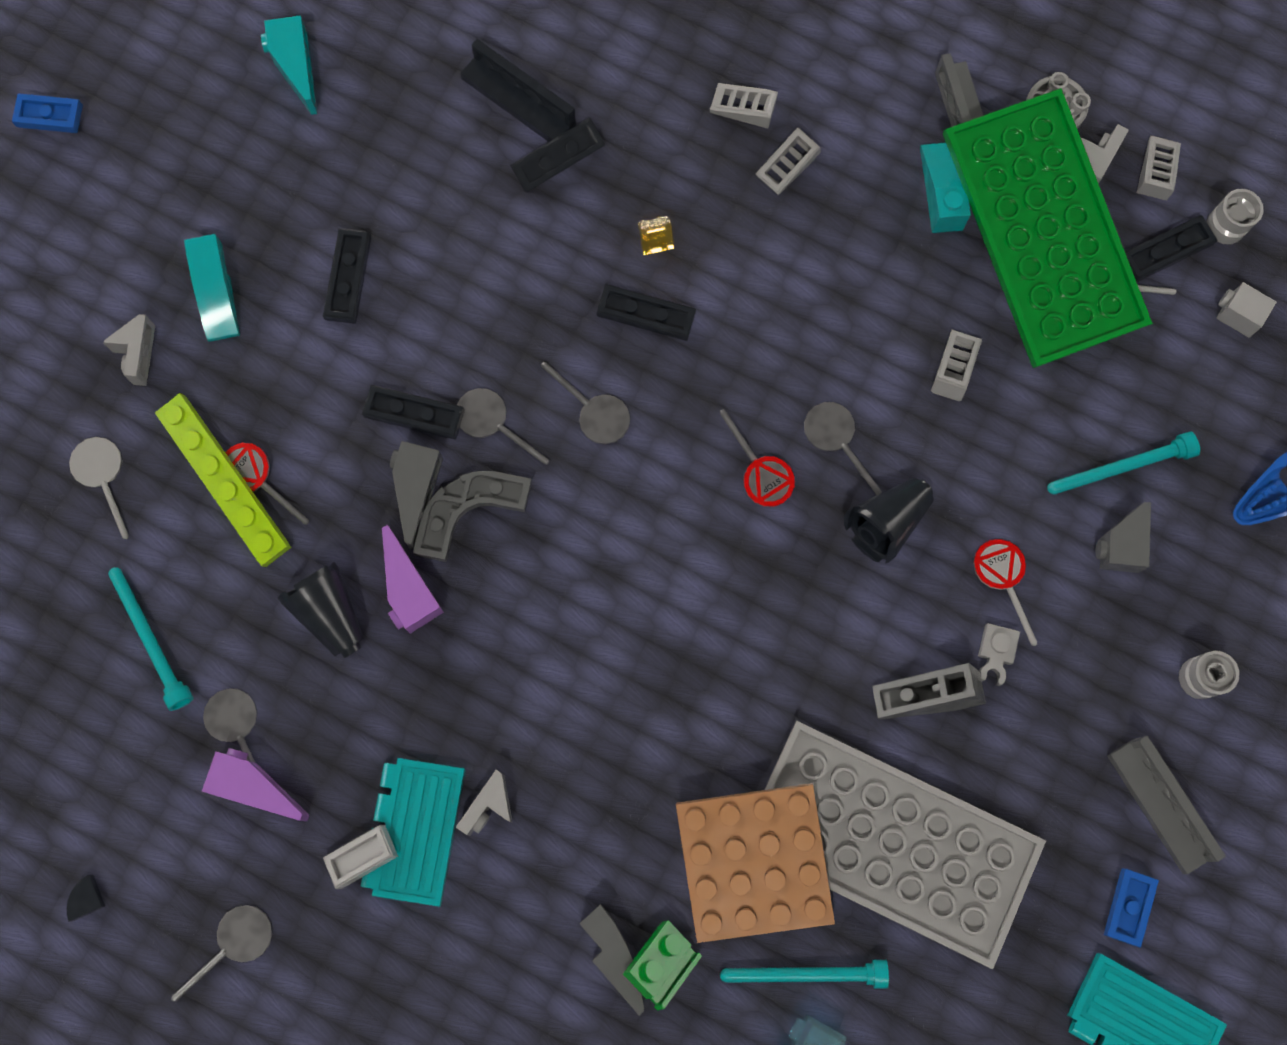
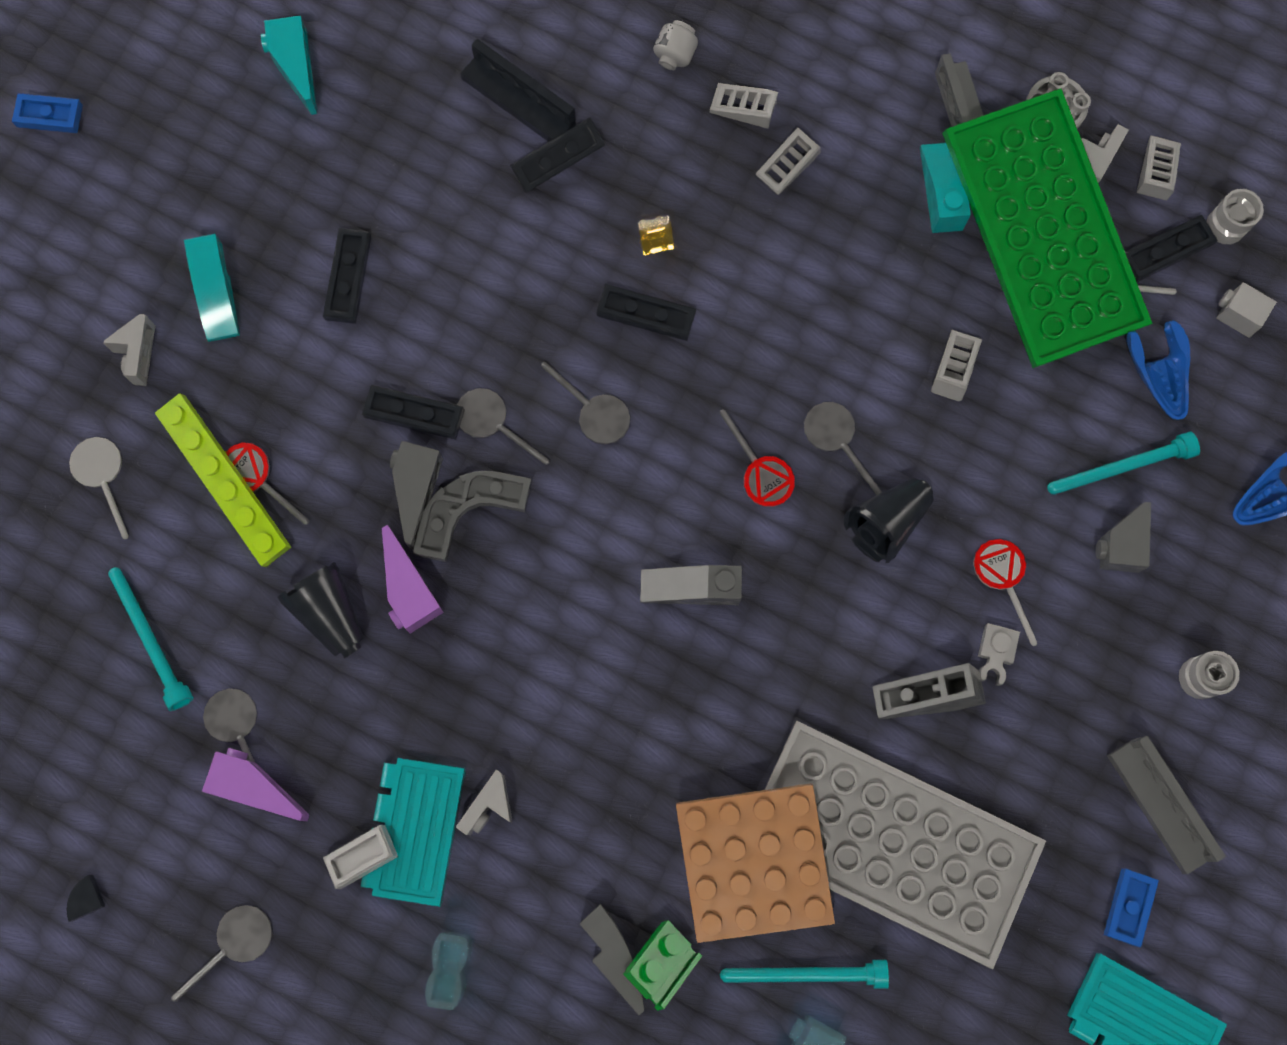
none -> clear light blue brick [425,931,472,1010]
none -> slope [640,565,742,605]
none -> light grey head [653,20,698,70]
none -> blue animal [1126,321,1190,420]

